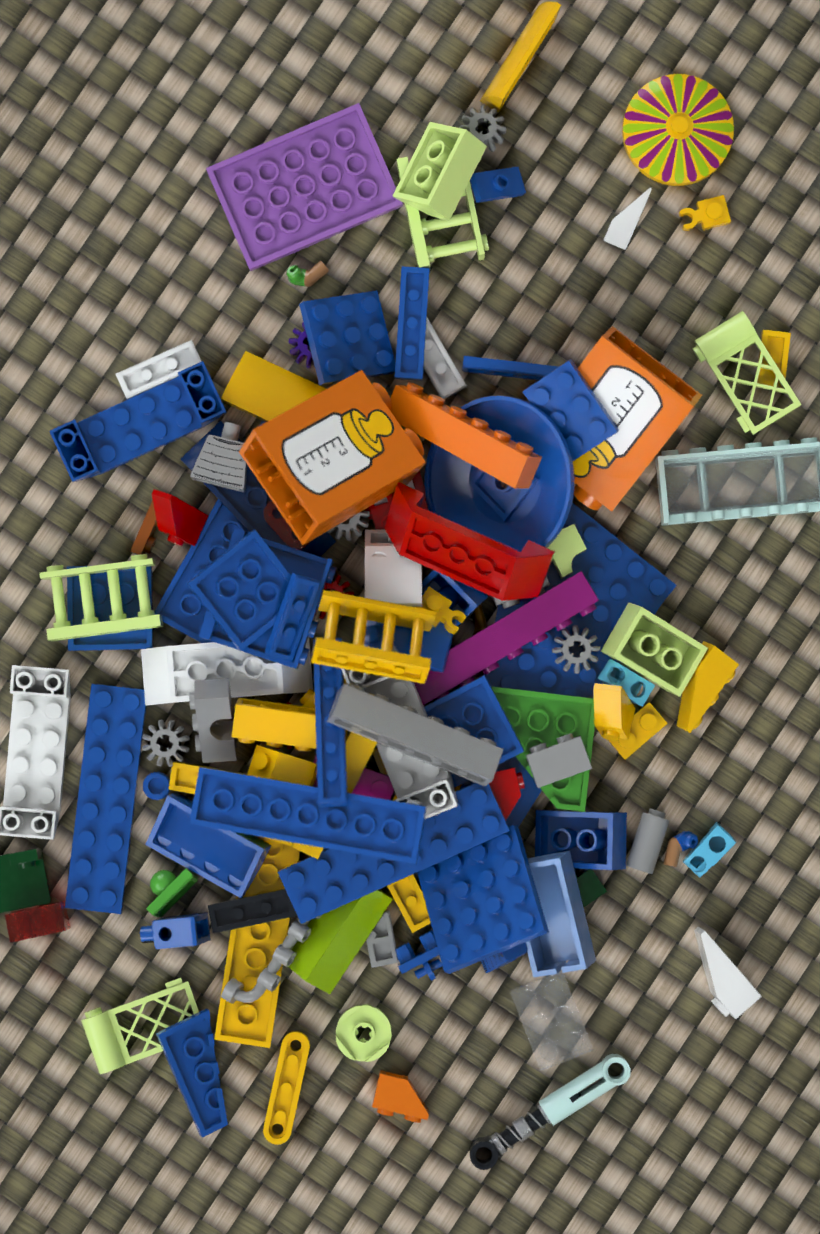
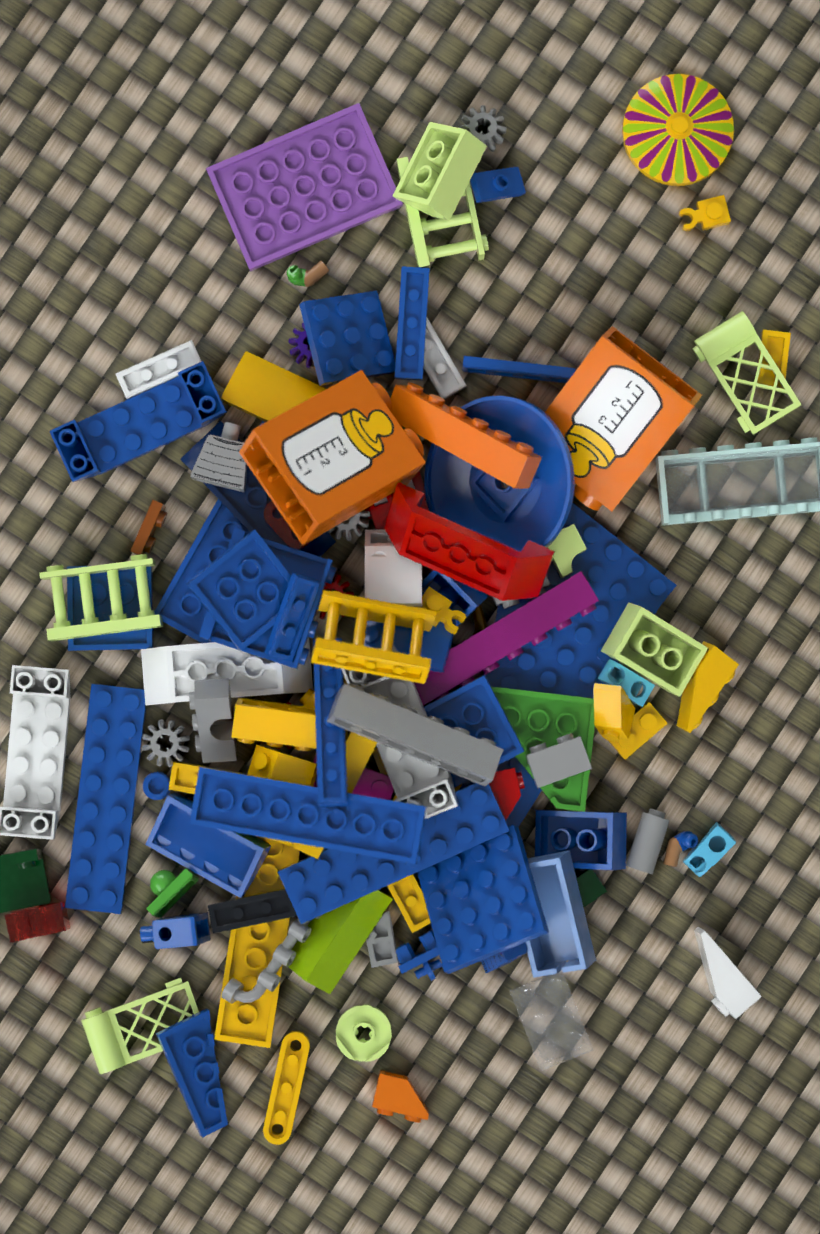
red slope [152,489,208,547] -> none
piece [469,1054,631,1170] -> none
yellow slope [480,2,561,113] -> none
blue plate [523,359,619,462] -> none
light grey gear [552,625,600,674] -> none
white sticker [604,188,652,250] -> none

